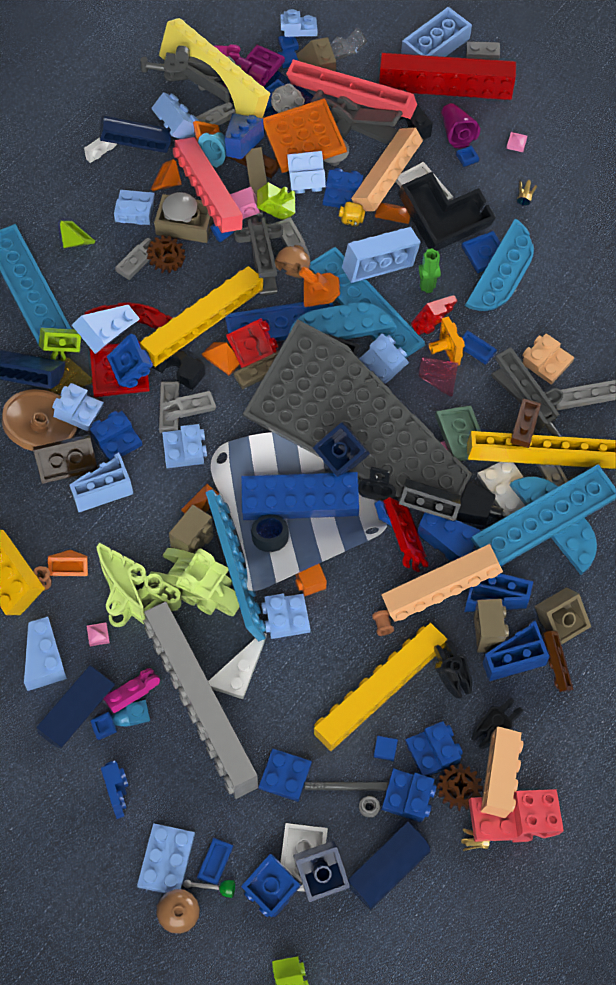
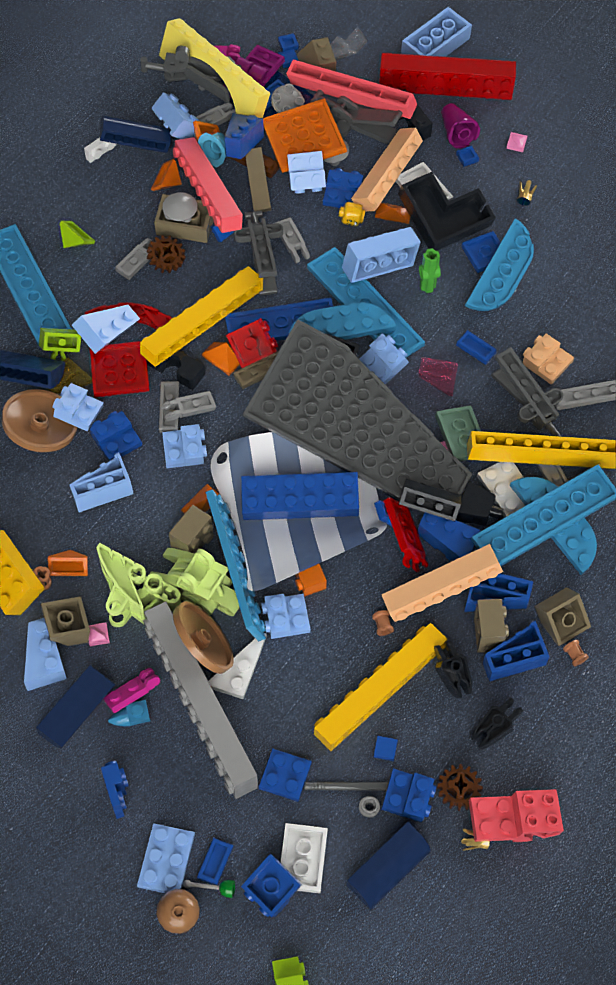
dark brown plate [33,434,98,484] -> none
blue tile [90,712,117,740] -> none
blue plate [107,334,153,388] -> none
light blue plate [114,190,155,225] -> none
bright pink brick [230,187,260,219] -> none
black wheel [251,515,289,552] -> none
lime brick [257,182,295,220] -> none
medium nougat cylinder [275,245,311,278] -> none
light blue plate [280,9,317,37] -> none
dark blue slope [293,841,350,902] -> none
orange piece [299,267,340,307] -> none
dark blue slope [313,422,370,477] -> none
black bracket [358,467,396,501] -> none
blue plate [405,721,463,777] -> none
red plate [411,295,457,335] -> none
light orange plate [429,316,465,367] -> none
light grey plate [466,41,500,60] -> none
light nougat brick [481,727,523,818] -> none
reddish brown plate [510,398,541,448] -> none
reddish brown plate [543,631,574,692] -> none
none -> dark tan slope [41,597,90,646]
none -> medium nougat dish [173,601,234,674]
none -> nougat bush [563,640,589,666]

